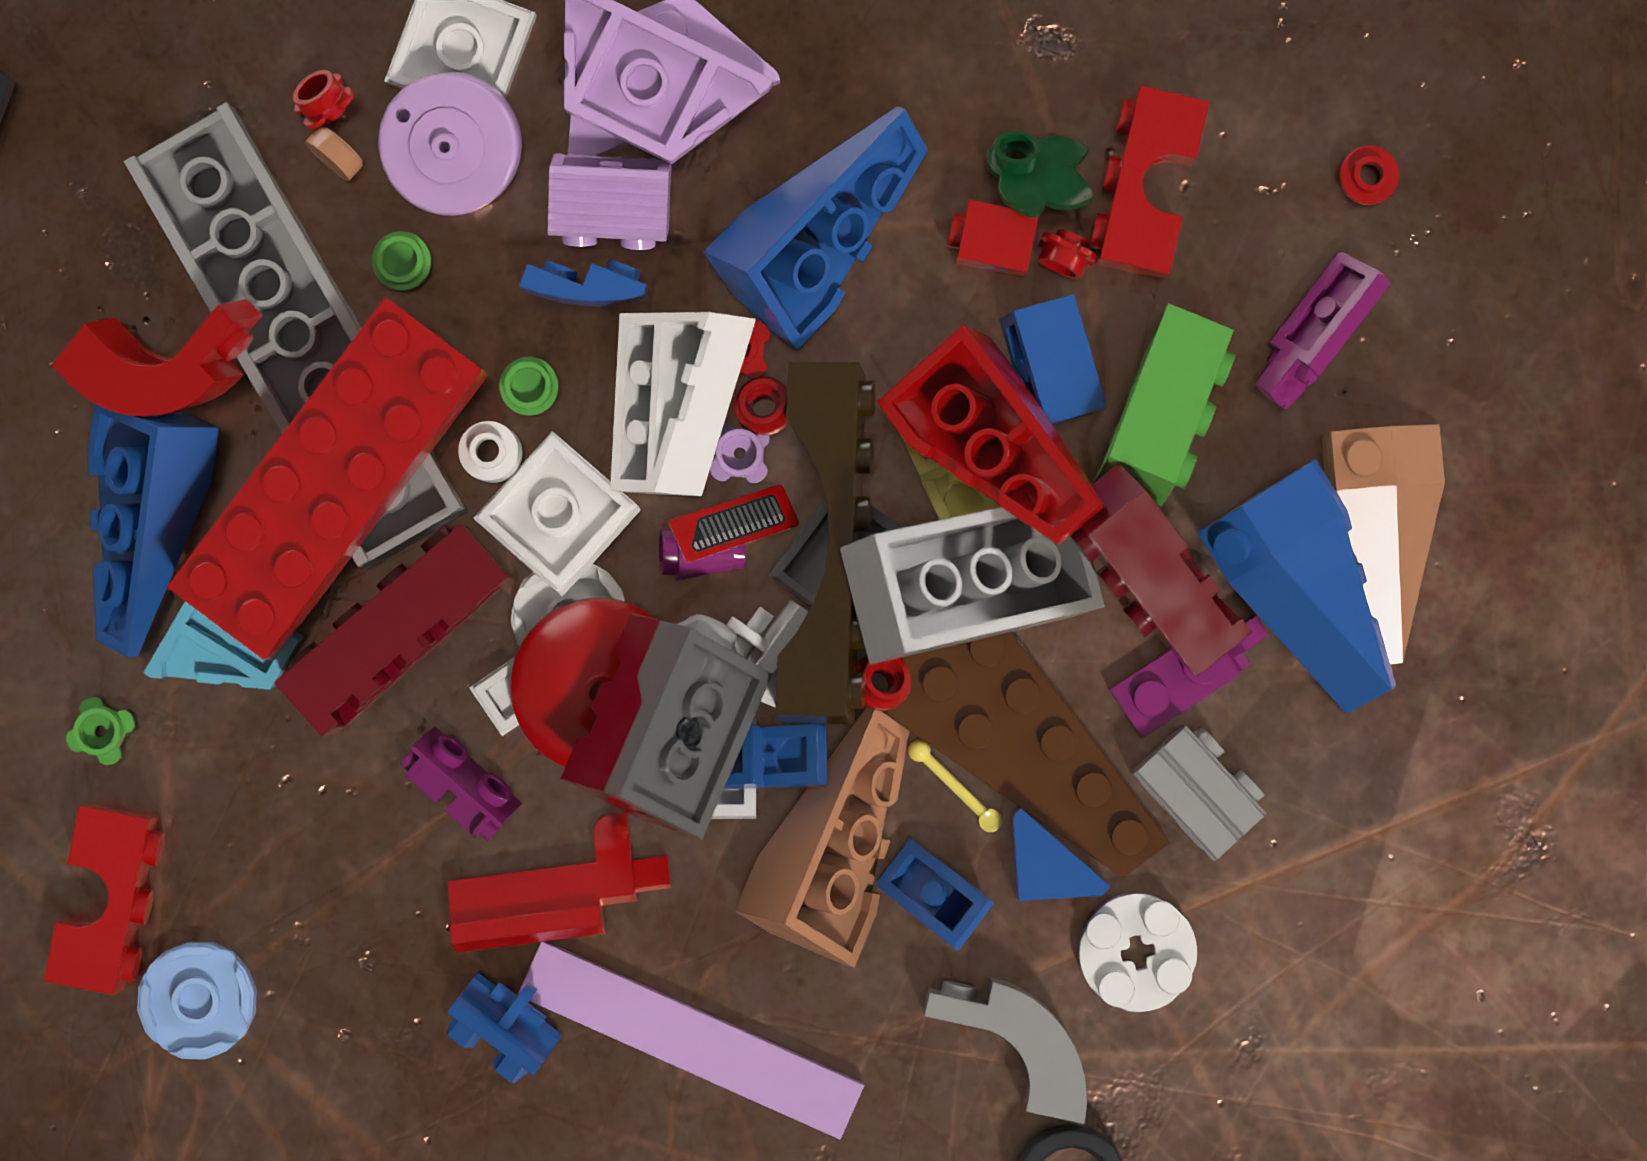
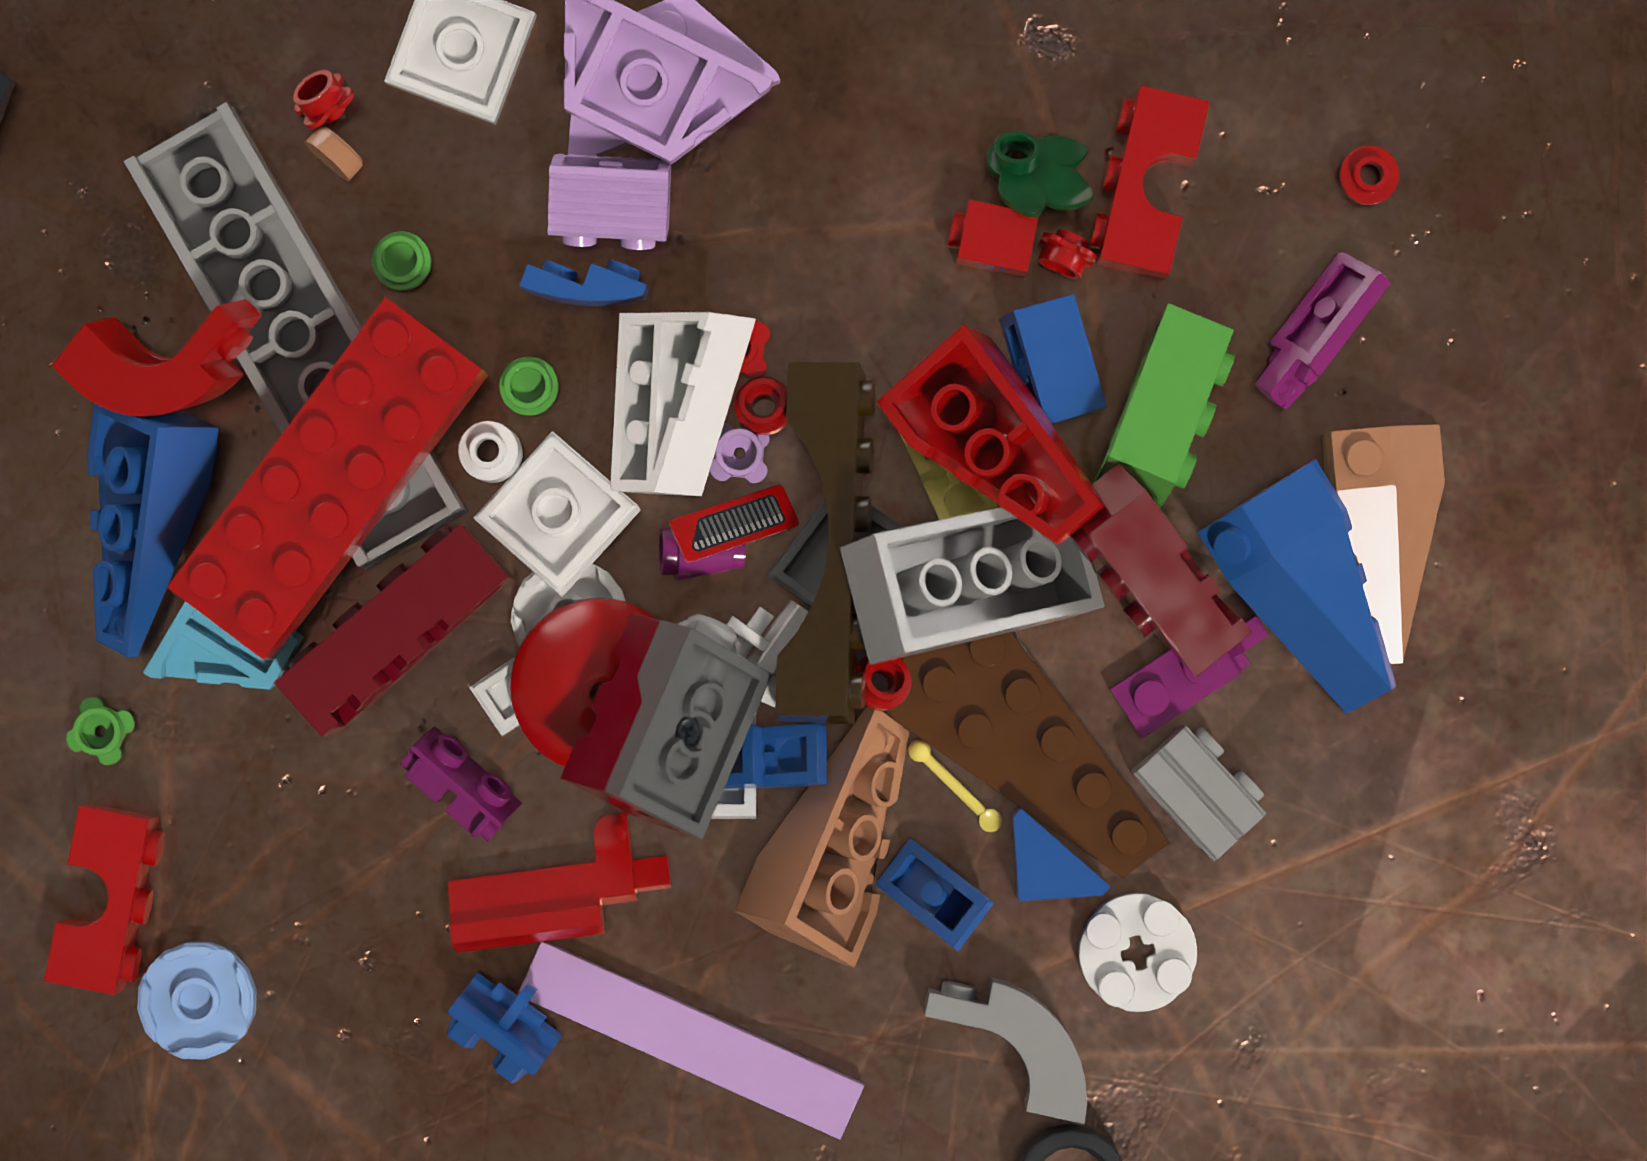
lavender wheel [378,72,522,216] -> none
blue wedge [704,106,928,351] -> none

